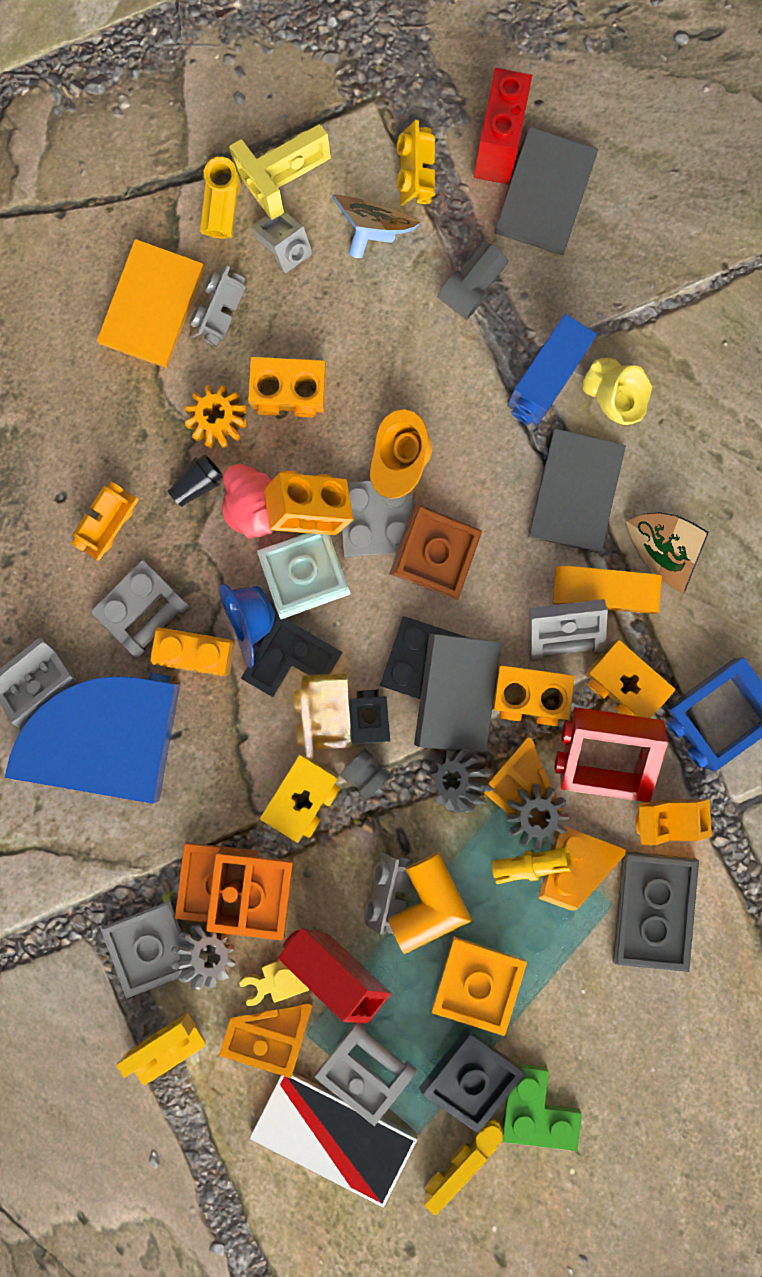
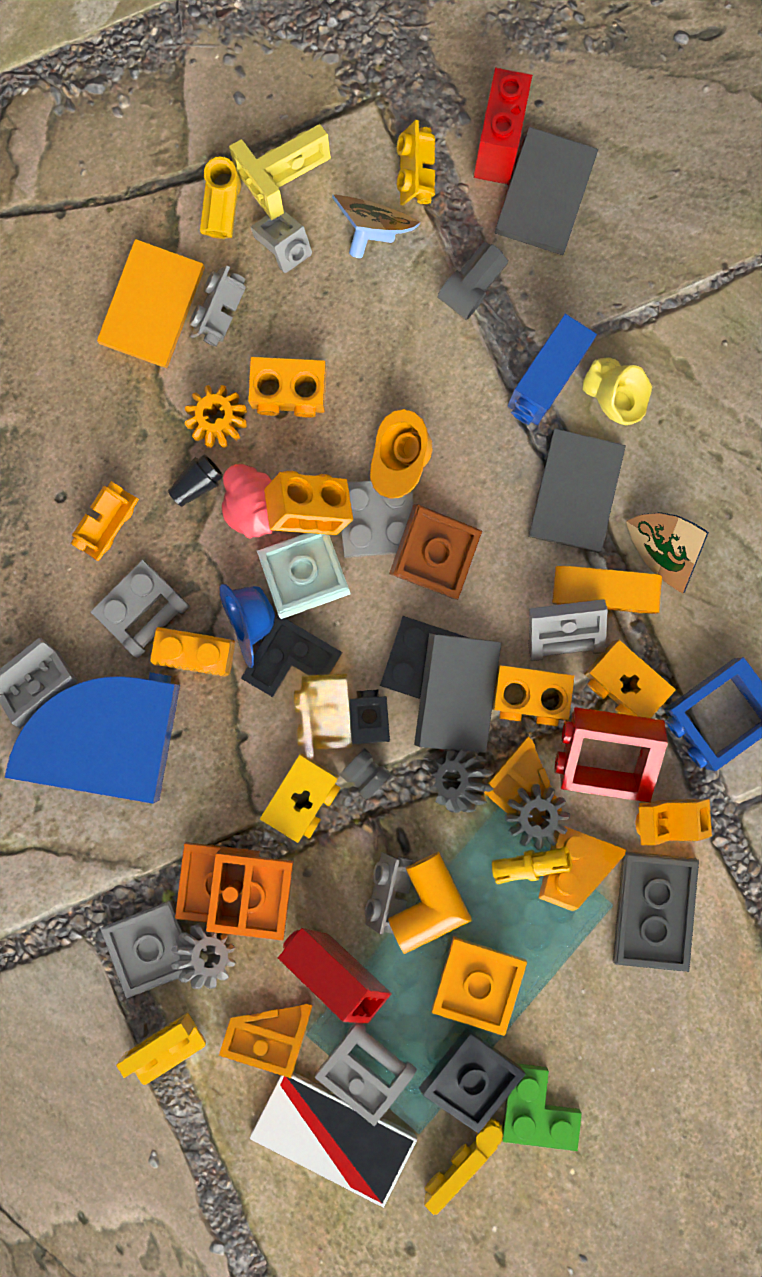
light yellow plate [239,959,309,1006] -> none

